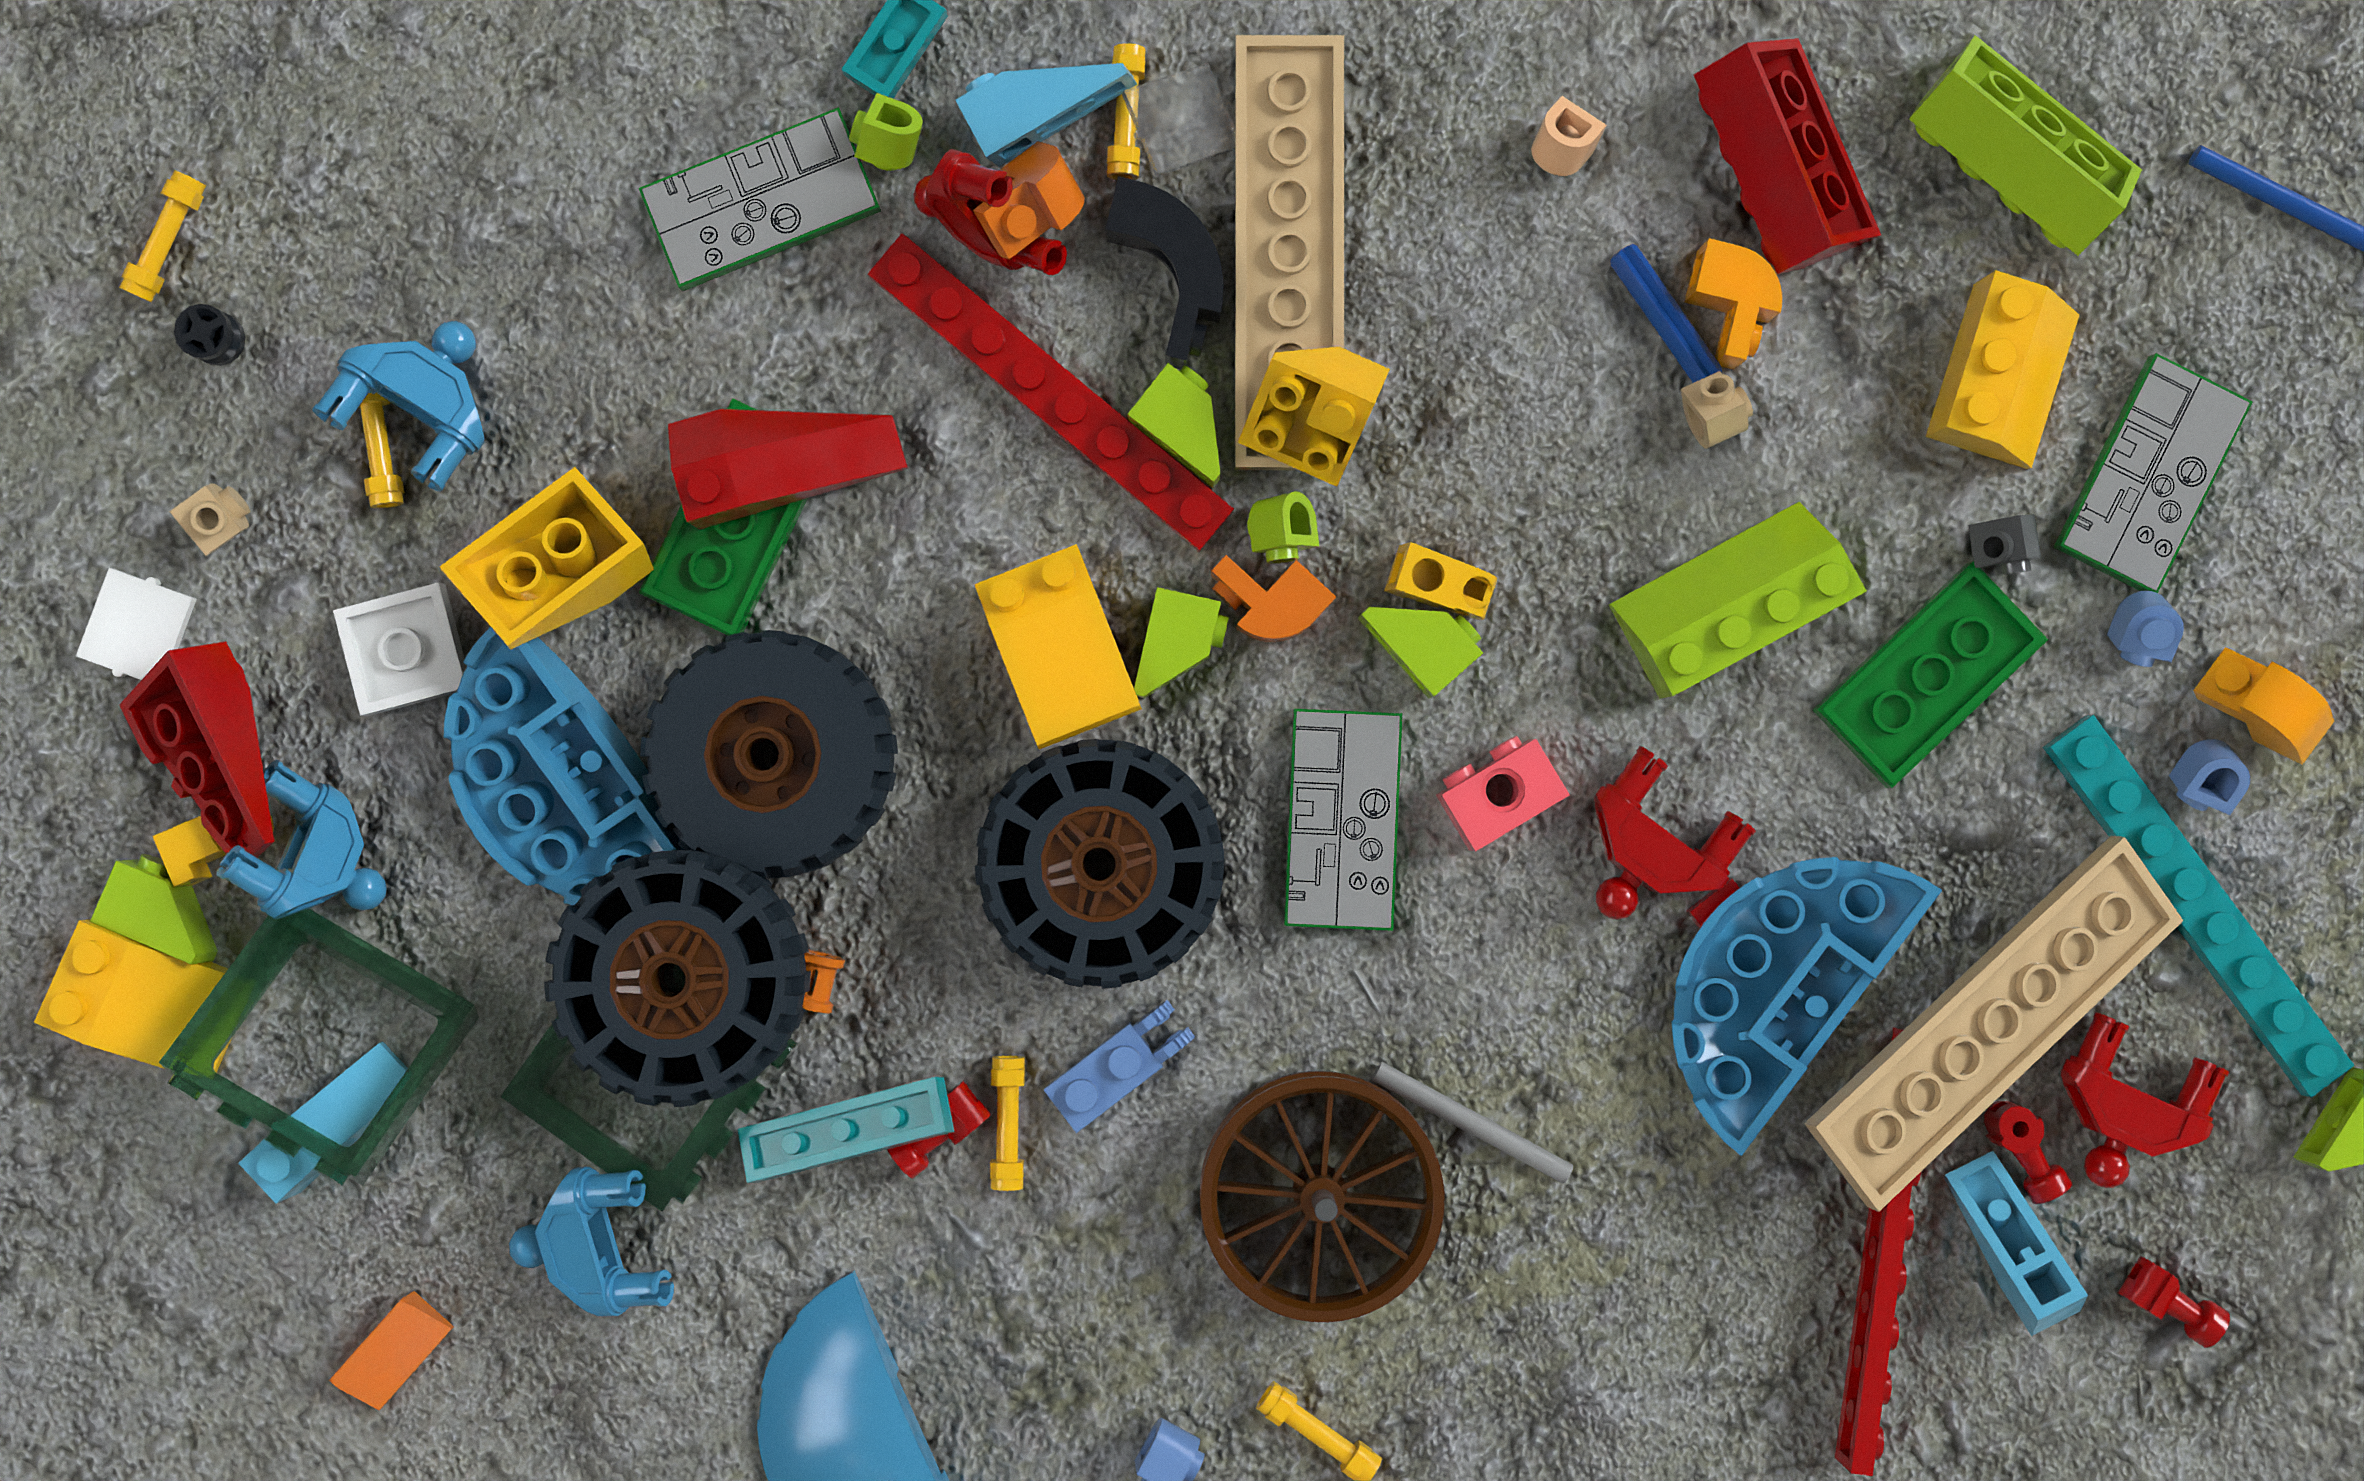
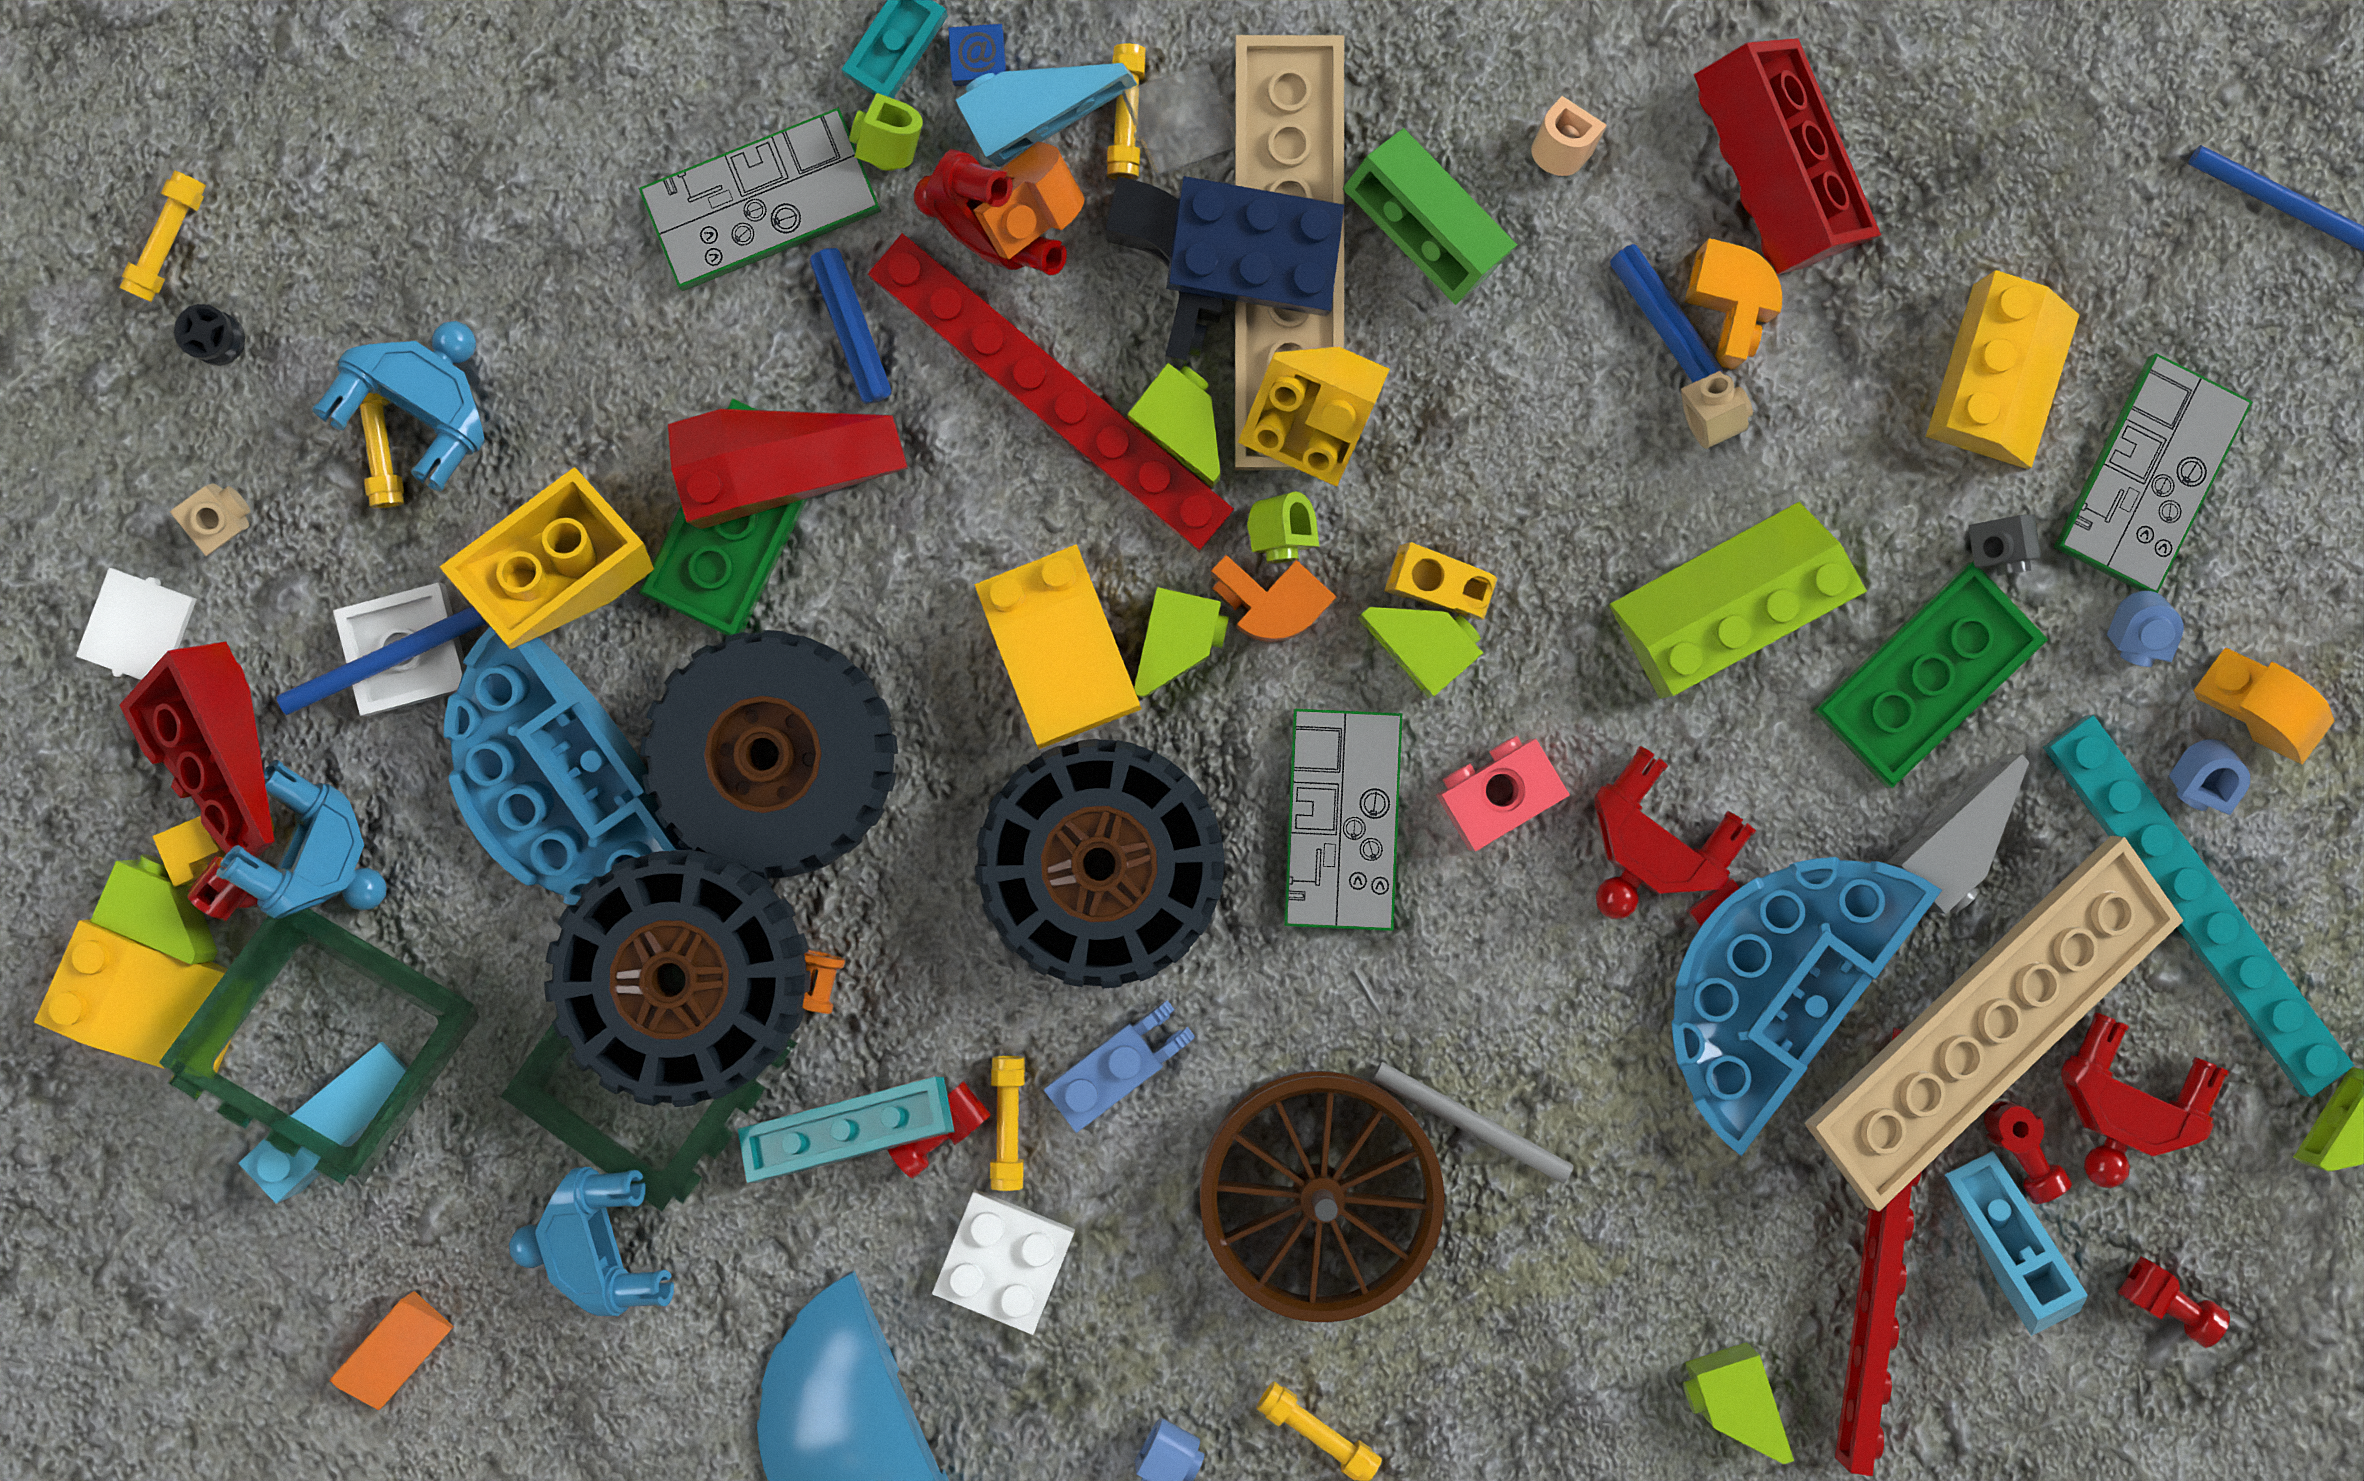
lime slope [1909,35,2142,256] -> none
none -> red leg [187,856,258,921]
none -> blue bar [277,606,487,715]
none -> blue axle [810,248,892,404]
none -> white plate [932,1189,1075,1335]
none -> blue tile [948,24,1006,87]
none -> dark blue plate [1166,176,1344,316]
none -> bright green brick [1342,128,1517,305]
none -> lime slope [1683,1342,1794,1464]
none -> light grey slope [1886,754,2029,914]

